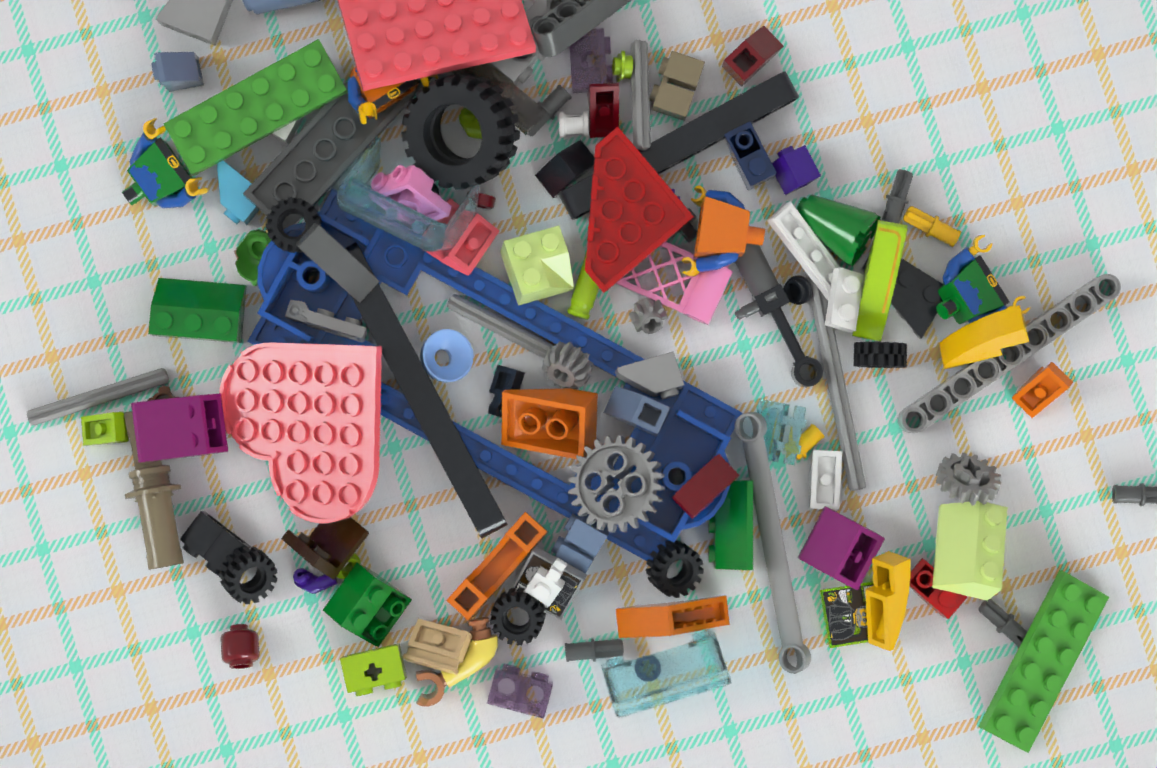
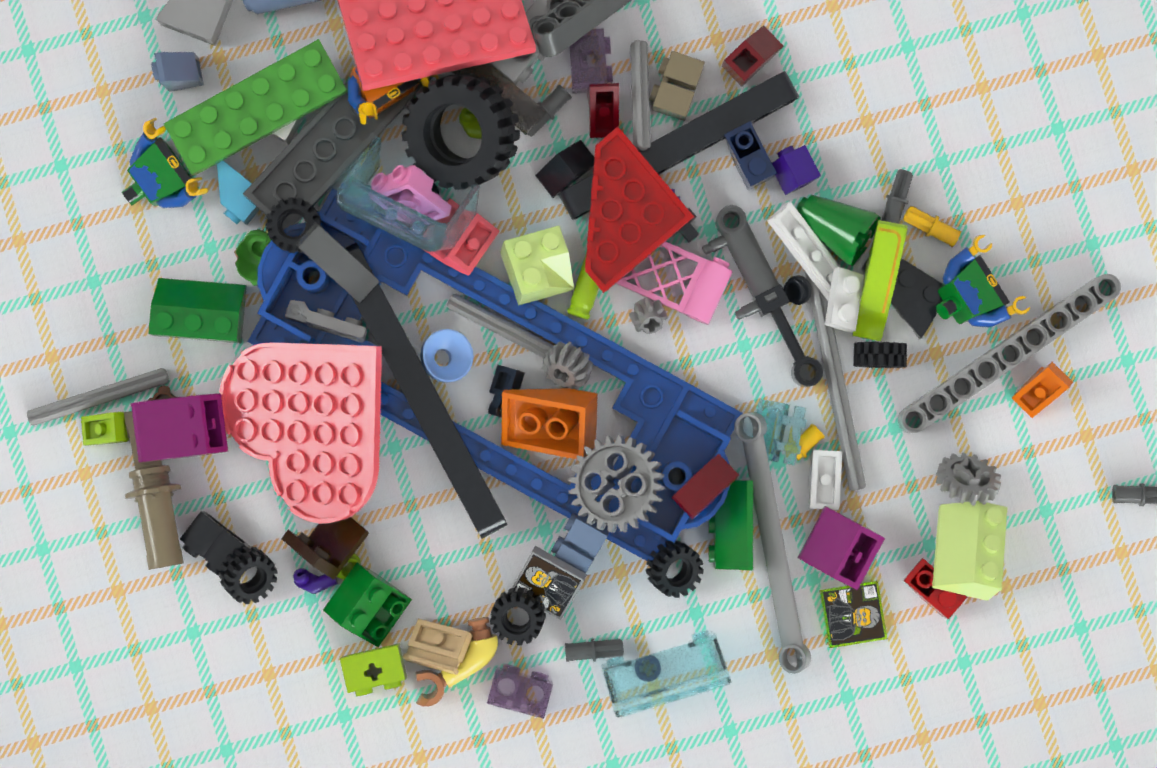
dark red head [220,624,260,669] -> none
orange arch [446,512,549,620] -> none
dark red tile [465,191,496,209] -> none
white plate [524,557,567,607] -> none
white bush [559,111,589,138] -> none
sand blue slope [603,386,670,437] -> none
lime plate [612,51,633,82] -> none
light grey slope [615,351,684,399] -> none
orange arch [616,595,730,638] -> none
orange torso [682,185,765,277] -> none
yellow slope [865,551,910,651] -> none
yellow slope [939,305,1029,369] -> none
bright green plate [978,570,1109,753] -> none
dark grey axle [978,599,1027,648] -> none

